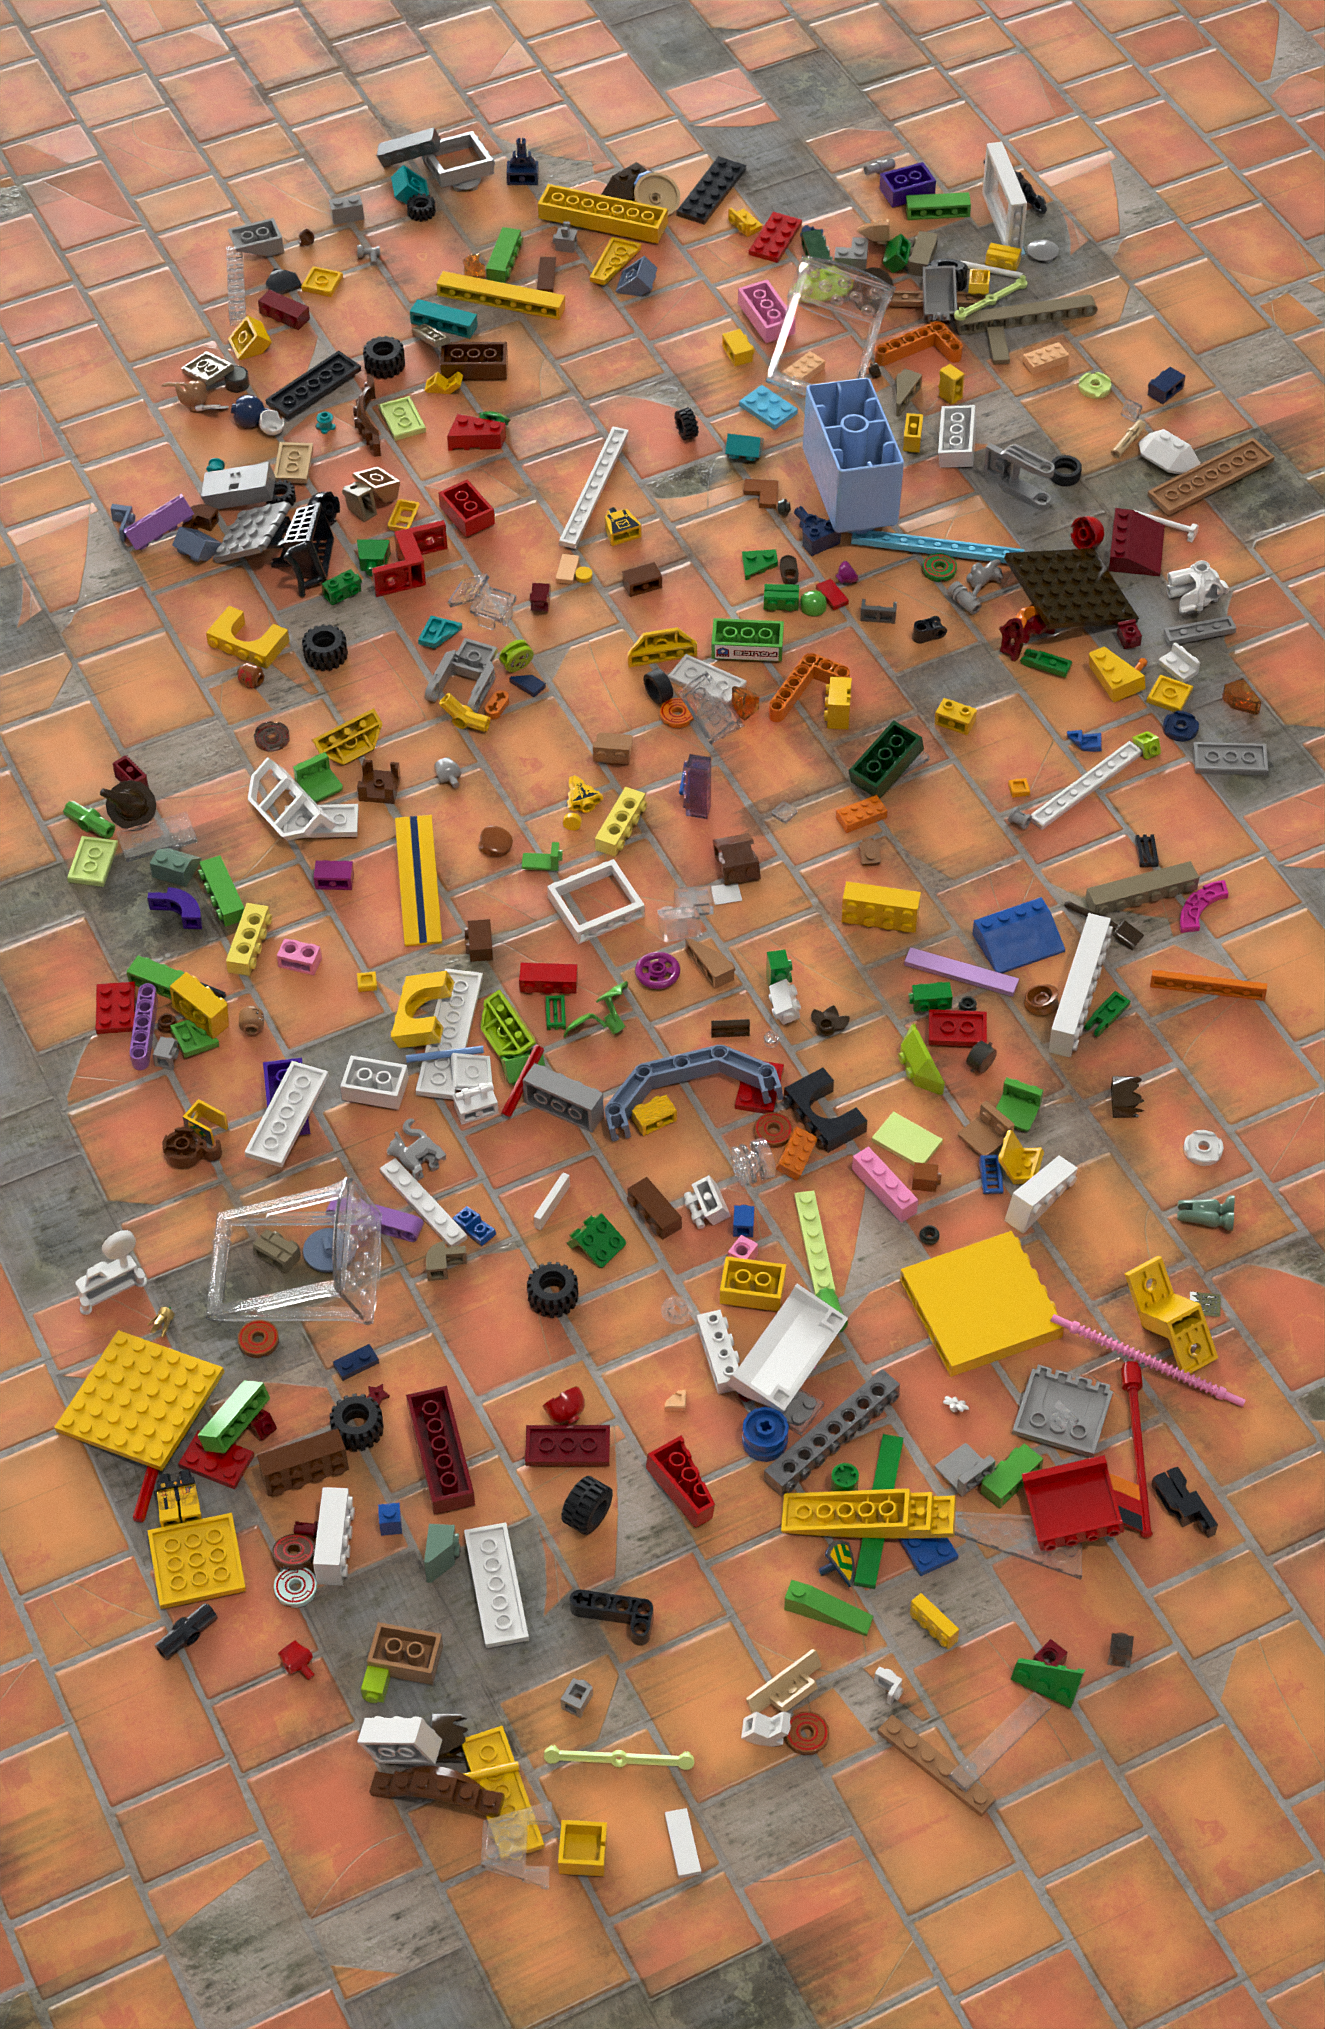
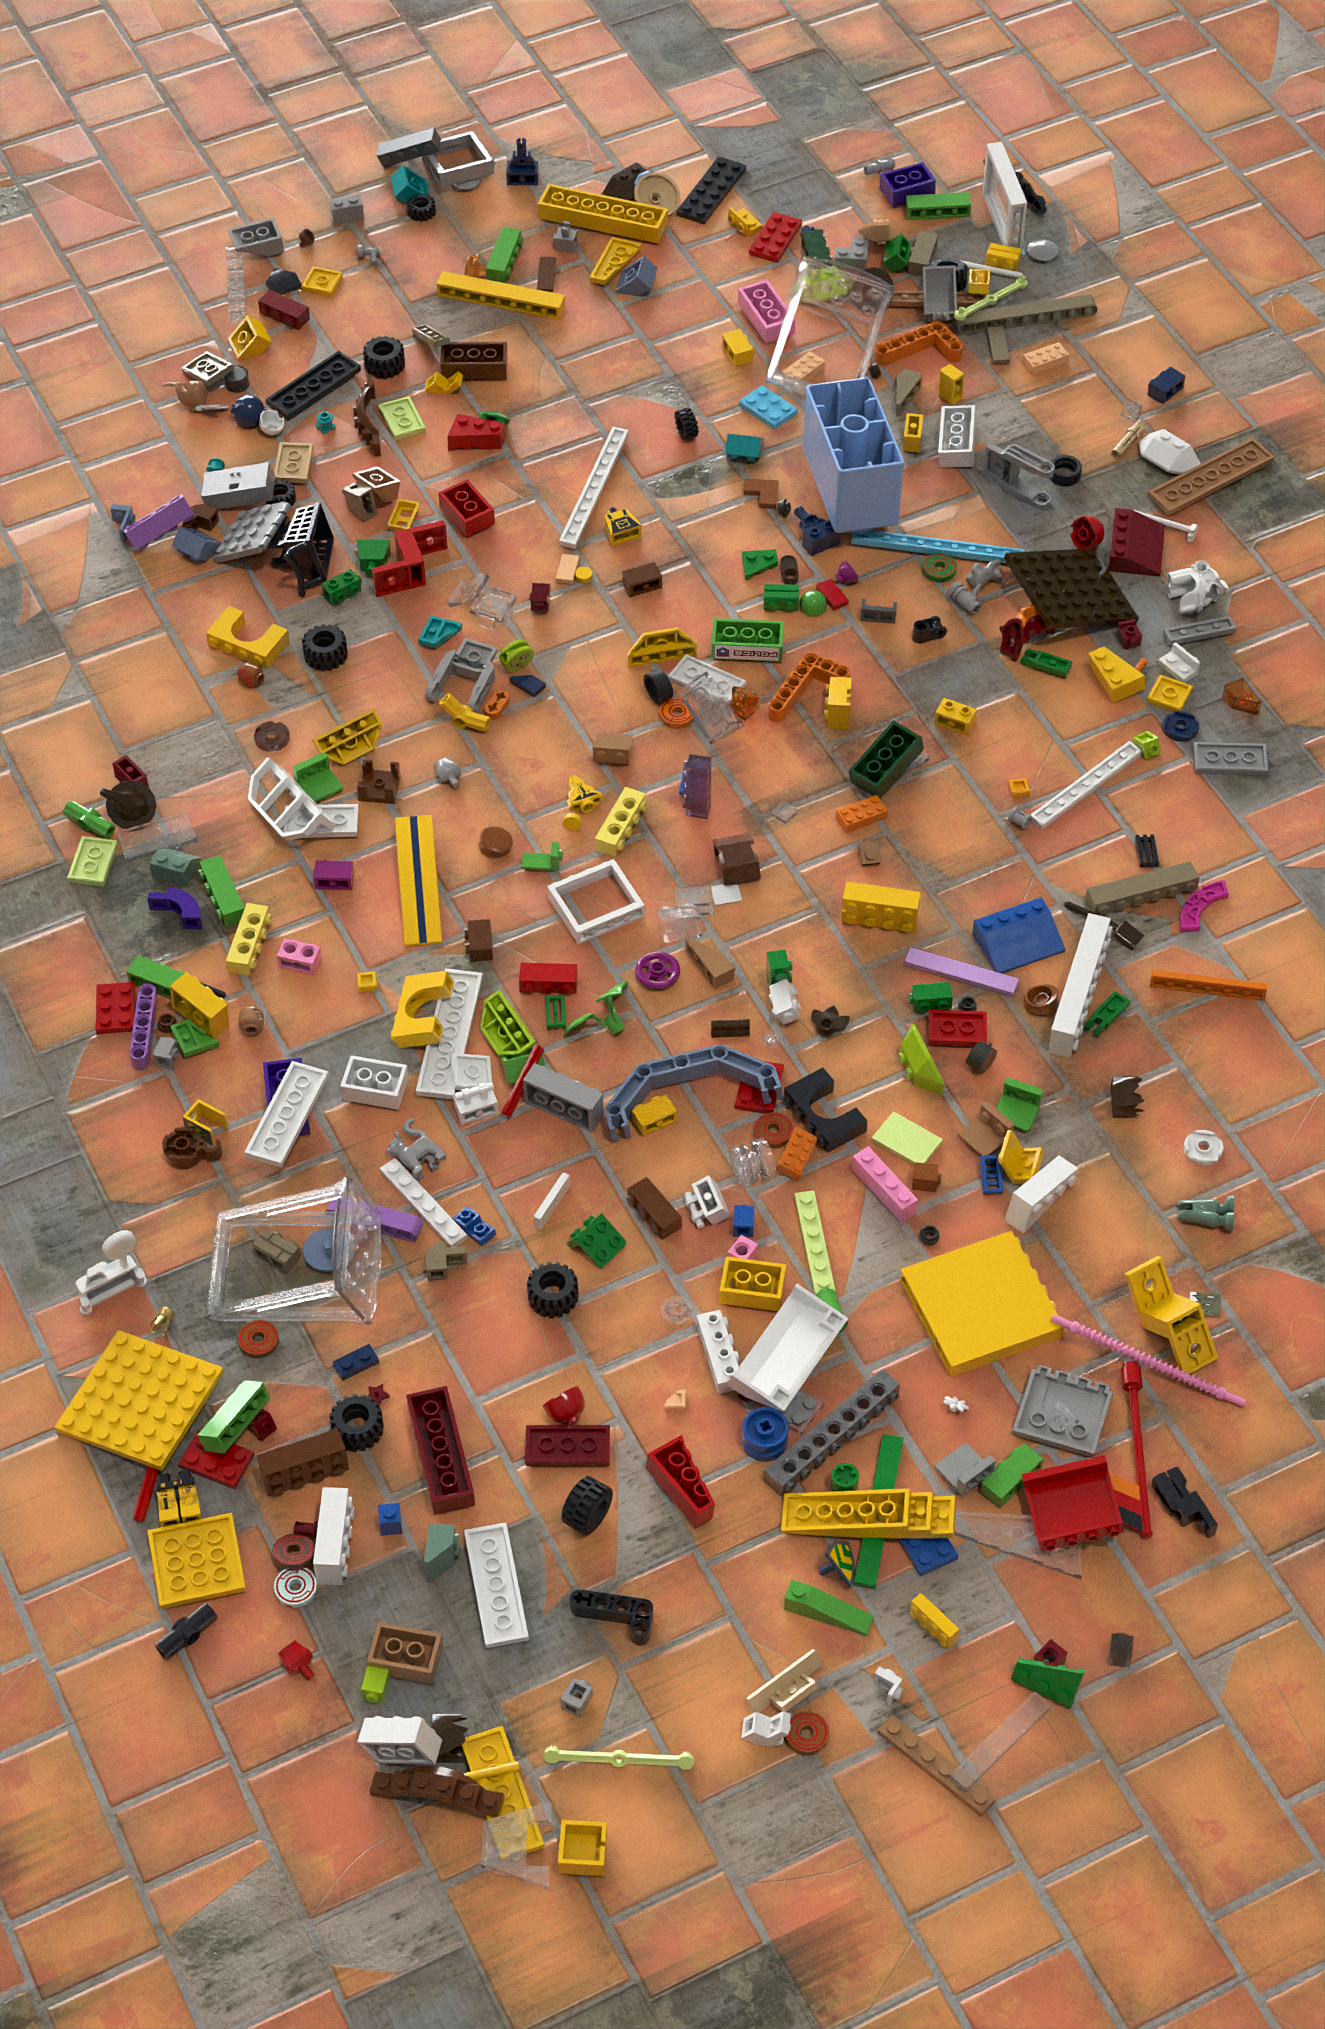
black cylinder [308,491,340,526] -> none
medium blue bar [406,1046,484,1063] -> none
teal brick [410,299,478,339] -> none
white tile [665,1808,701,1879] -> none
blue slope [1067,730,1102,752] -> none
yellowish green tile [1078,372,1112,399] -> none

